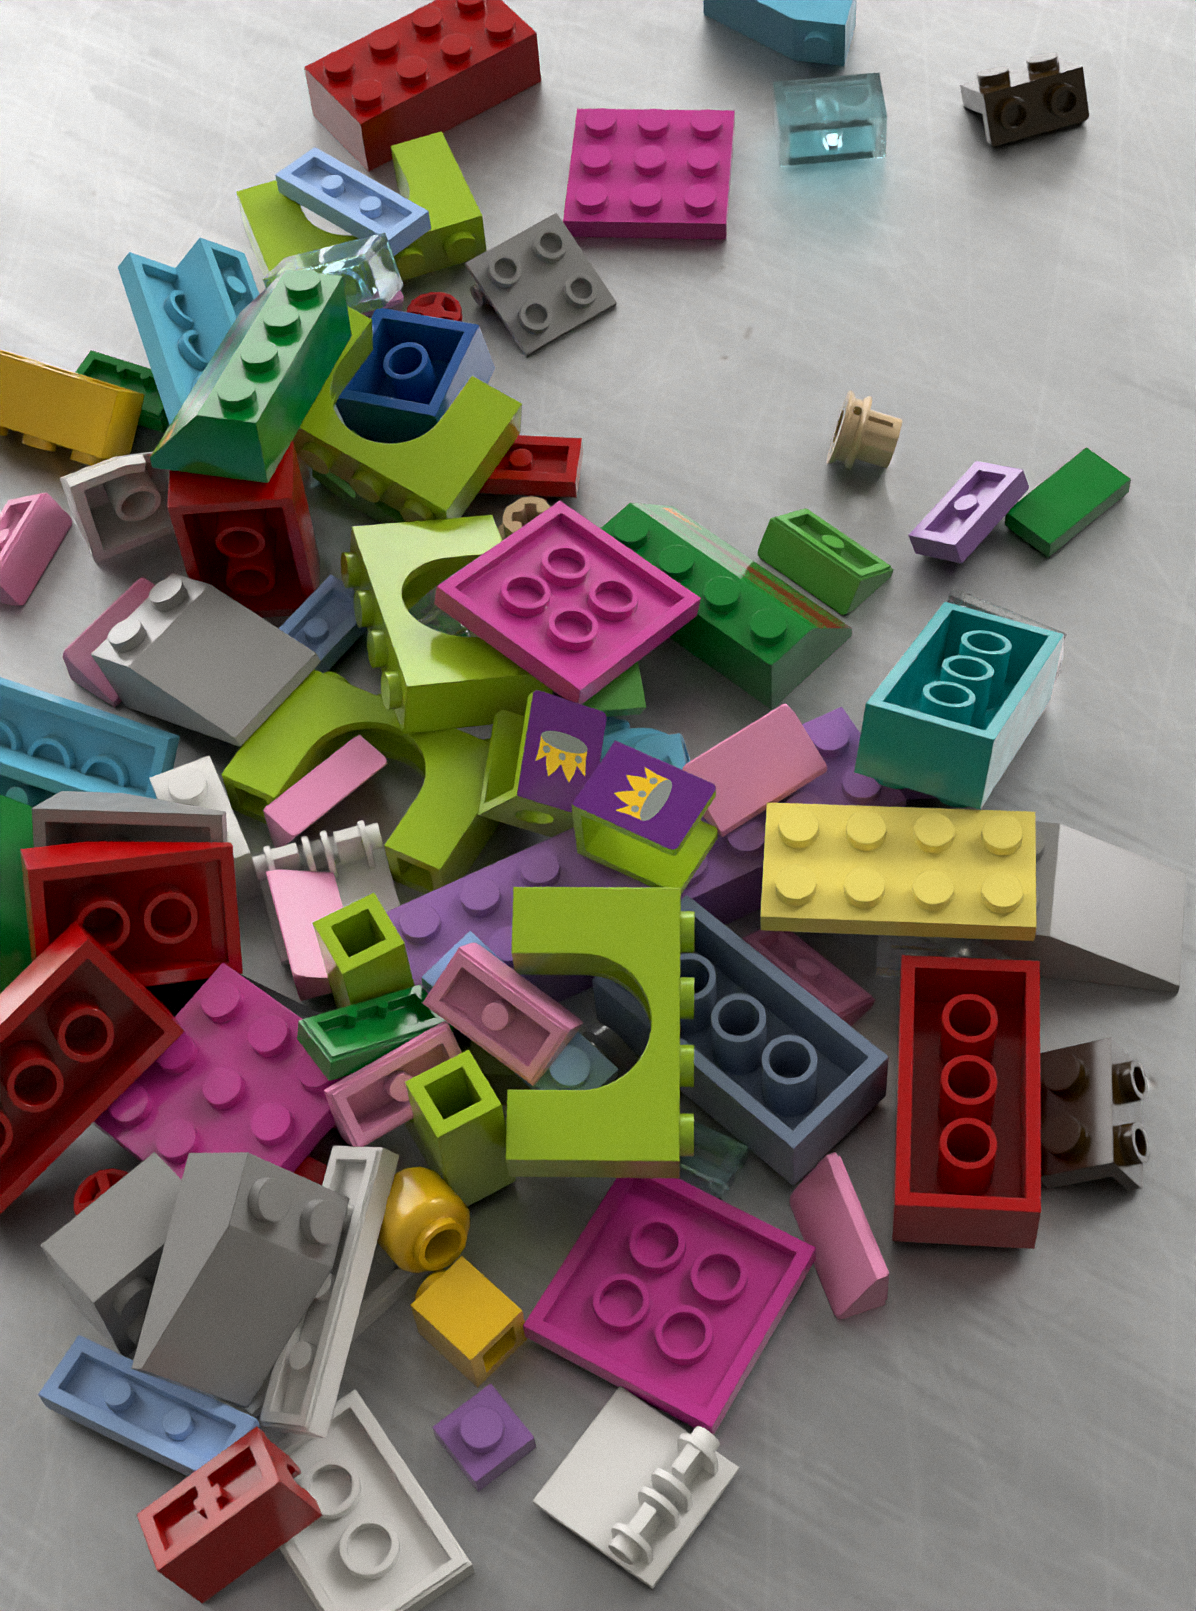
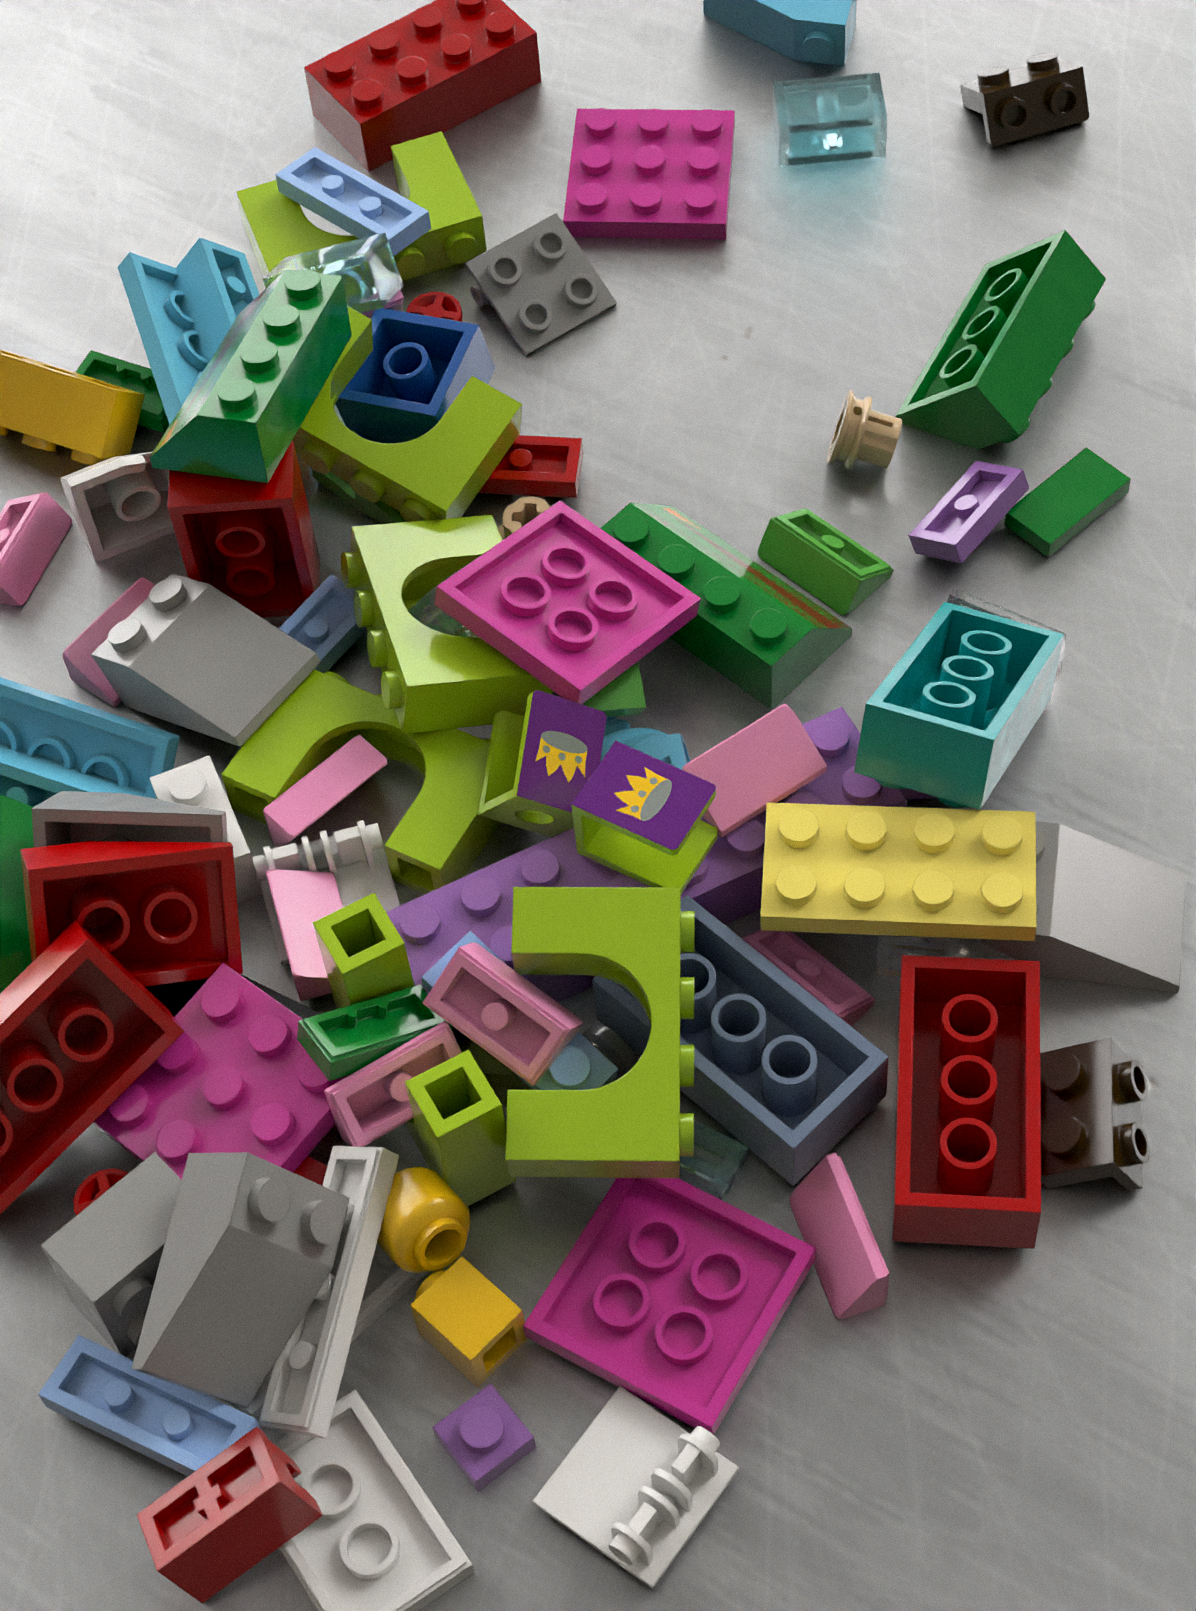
none -> green slope [896,230,1106,450]

